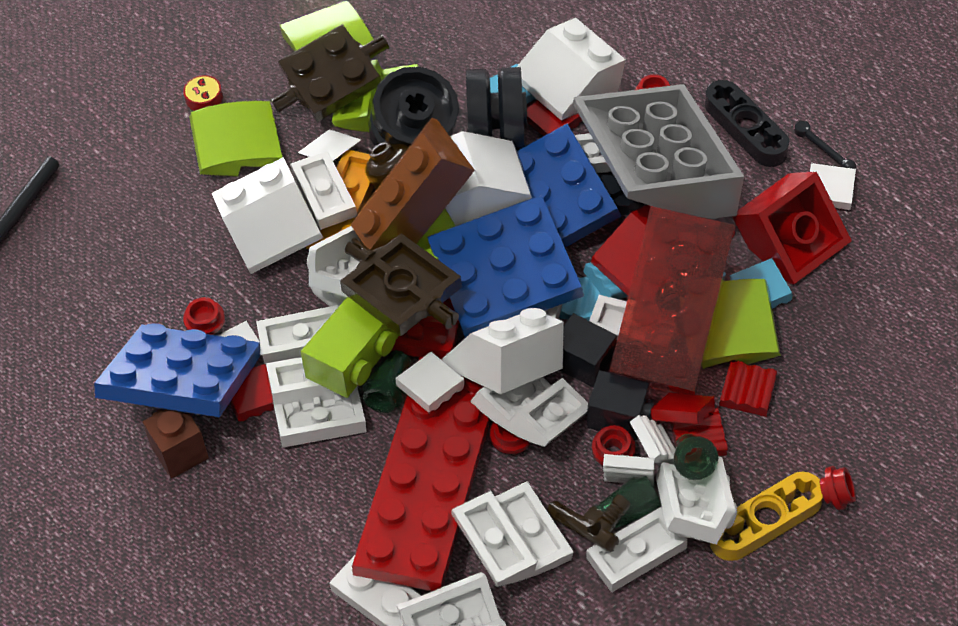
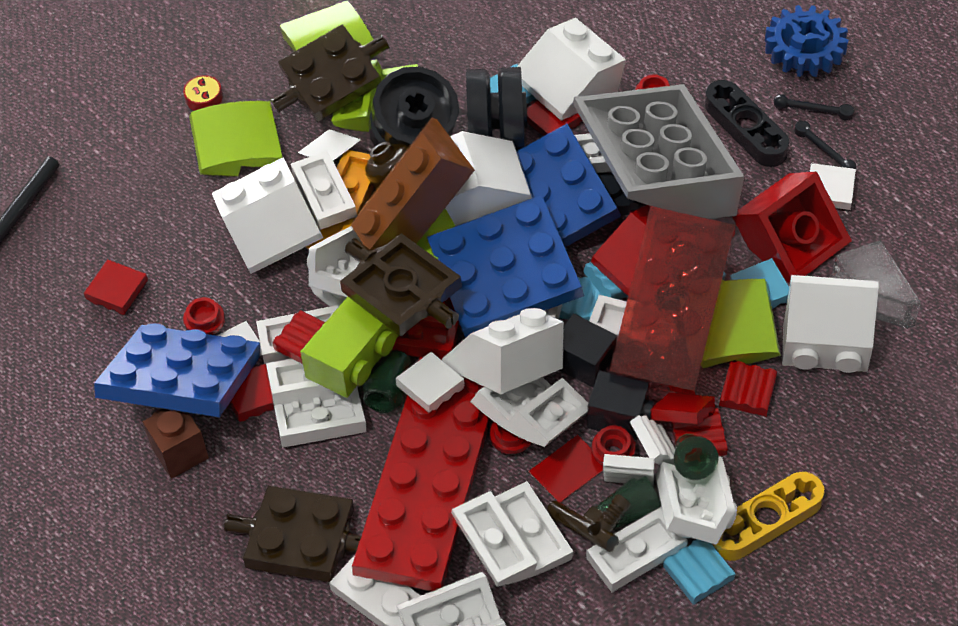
red plate [819,466,856,511] -> none
none -> red piece [84,259,148,315]
none -> dark brown plate [224,486,361,582]
none -> red piece [273,310,325,364]
none -> red sticker [528,435,603,503]
none -> medium azure piece [663,539,735,605]
none -> blue gear [765,5,848,77]
none -> black hinge [773,94,854,120]
none -> white slope [782,275,879,373]
none -> clear slope [830,240,921,329]

